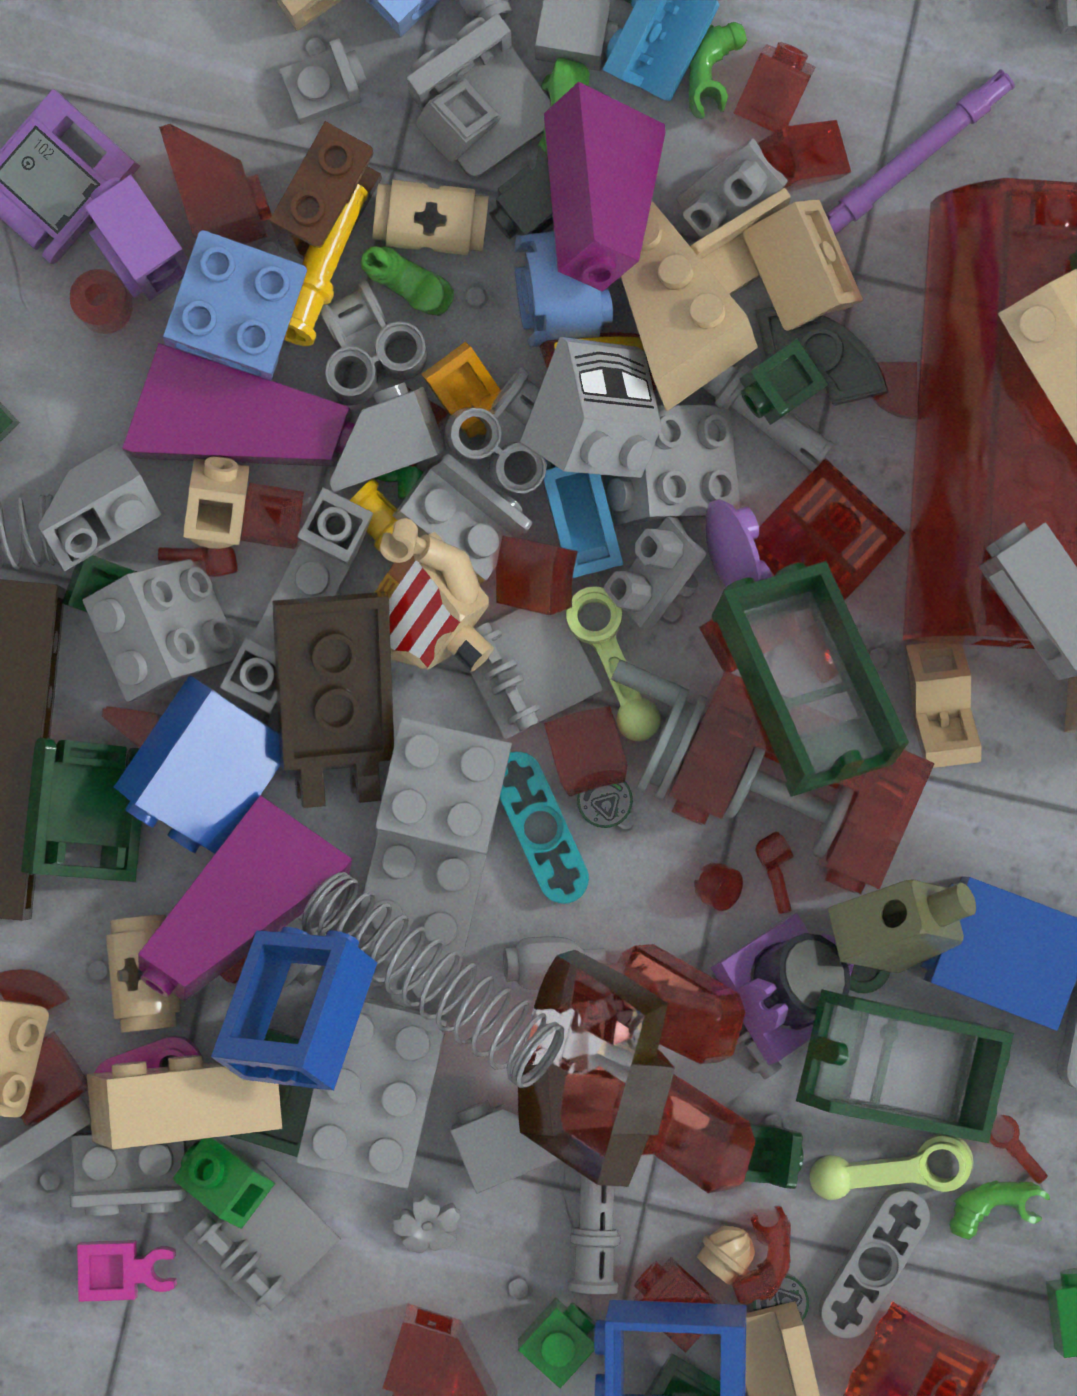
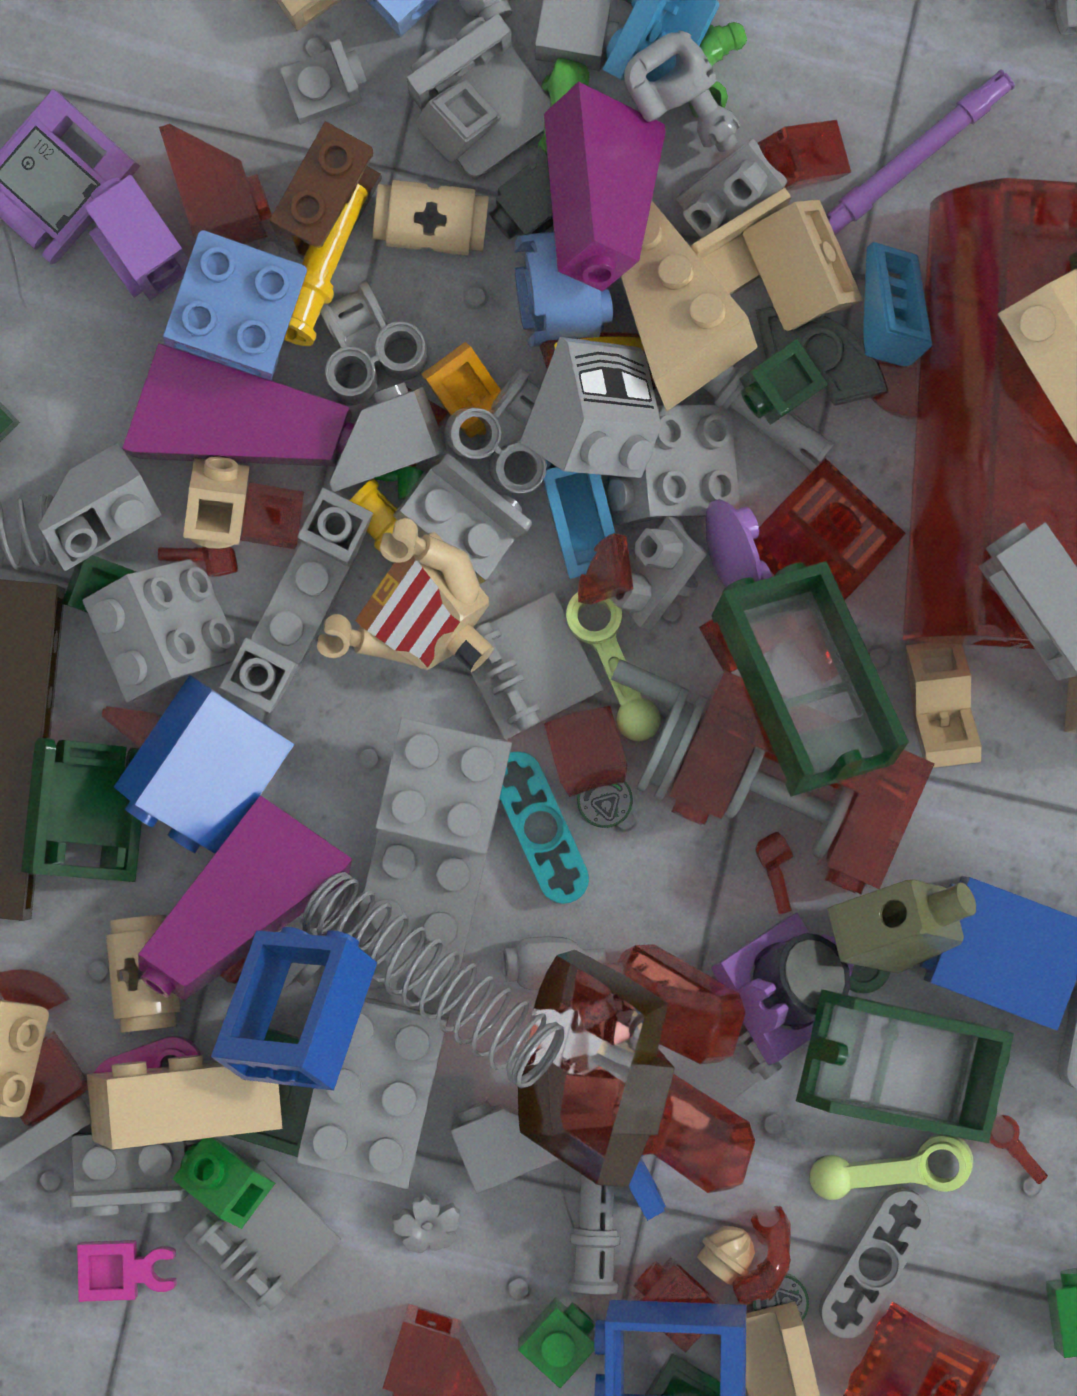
clear red brick [70,269,133,334] -> none
dark brown tile [272,592,394,808] -> none
bright green piece [361,246,454,316] -> none
clear red piece [496,535,578,615] -> none
clear red hinge [694,862,743,911] -> none
dark green bracket [710,1121,804,1189] -> none
clear red bracket [733,42,816,136] -> none
bright green piece [949,1180,1050,1240] -> none
none -> clear red tile [578,533,634,605]
none -> light grey piece [624,30,741,152]
none -> blue tile [629,1158,666,1221]
none -> dark azure slope [863,242,933,367]

